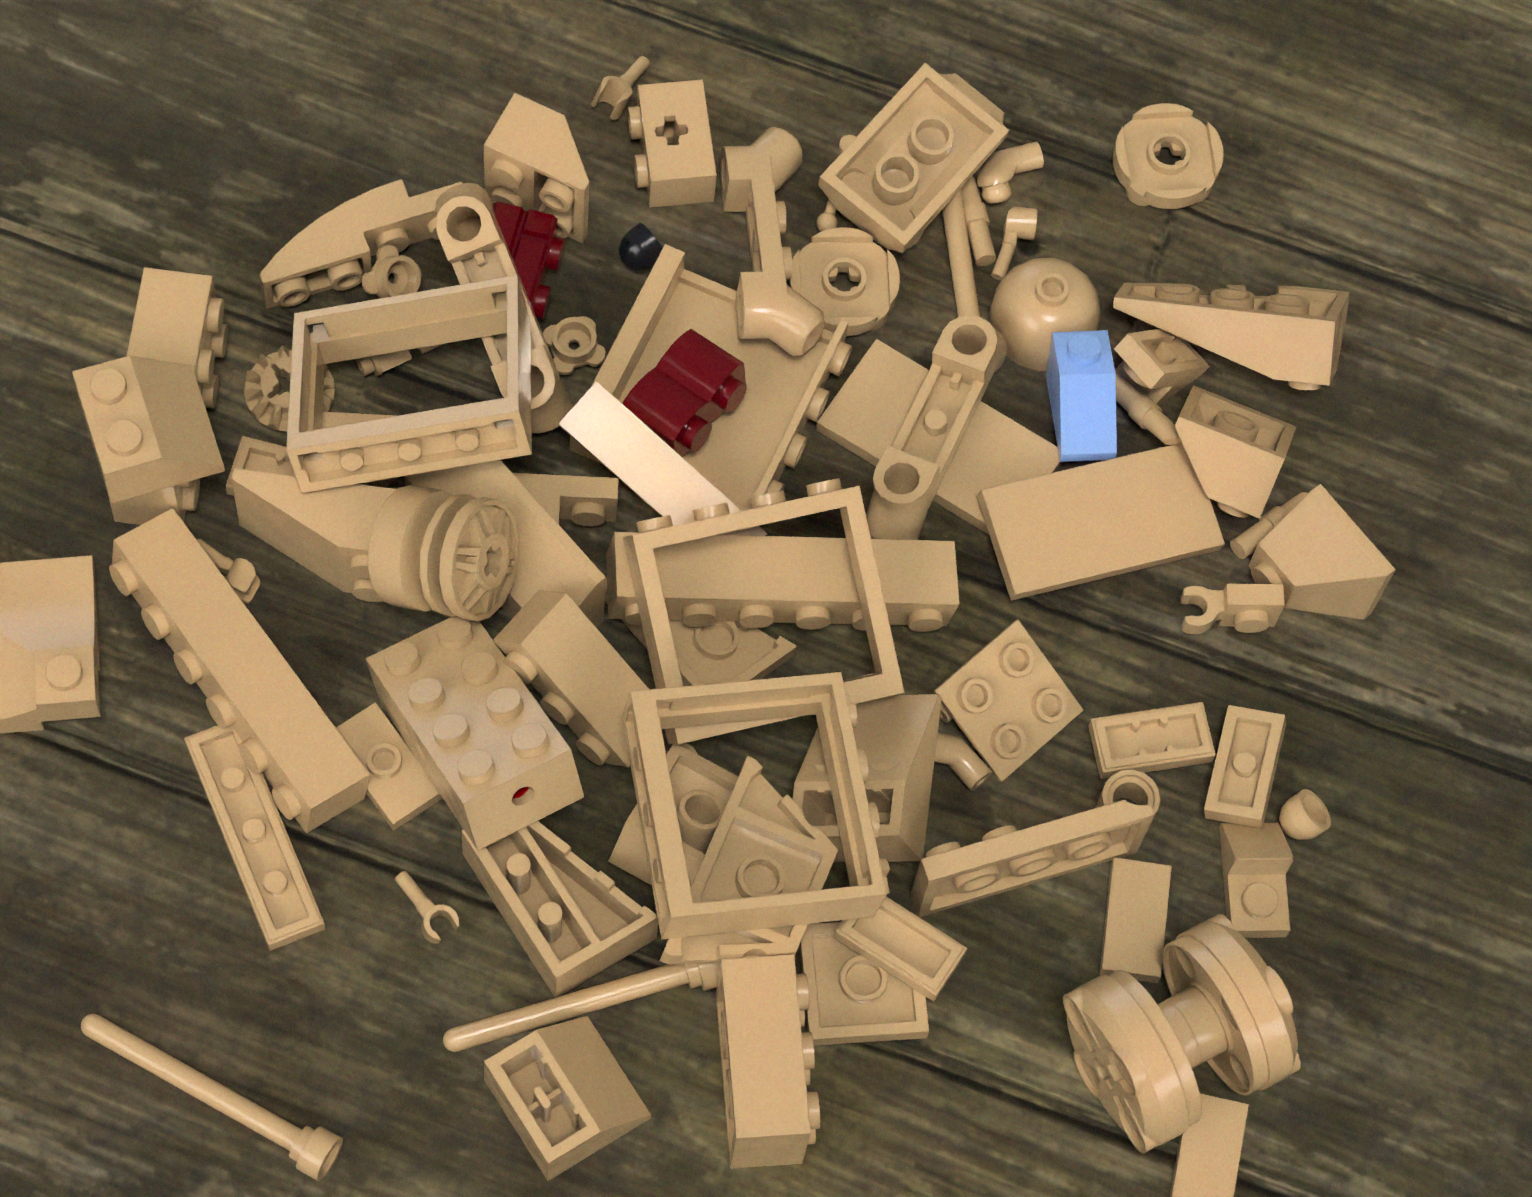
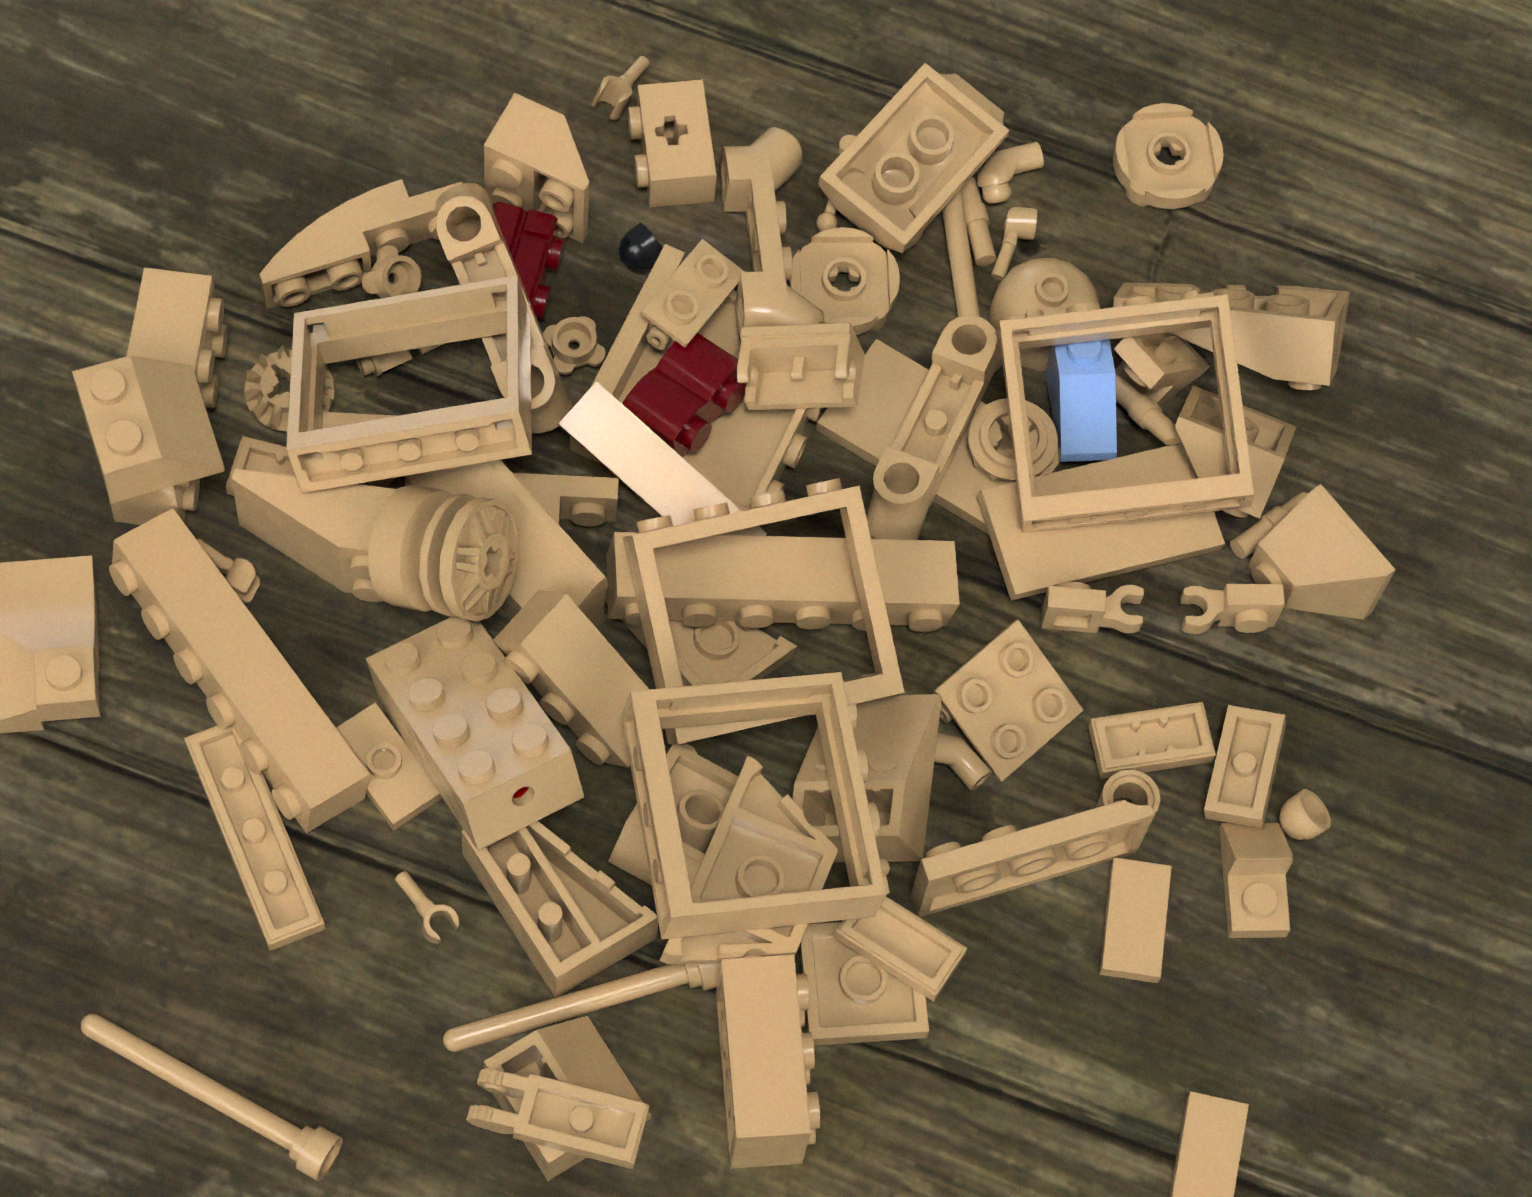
tan wheel [1063,914,1301,1154] -> none
none -> tan hinge [466,1068,650,1169]
none -> tan hinge [640,239,745,350]
none -> tan hinge [737,323,865,410]
none -> tan gear [967,398,1058,482]
none -> tan window [999,290,1254,533]
none -> tan plate [1041,582,1144,633]

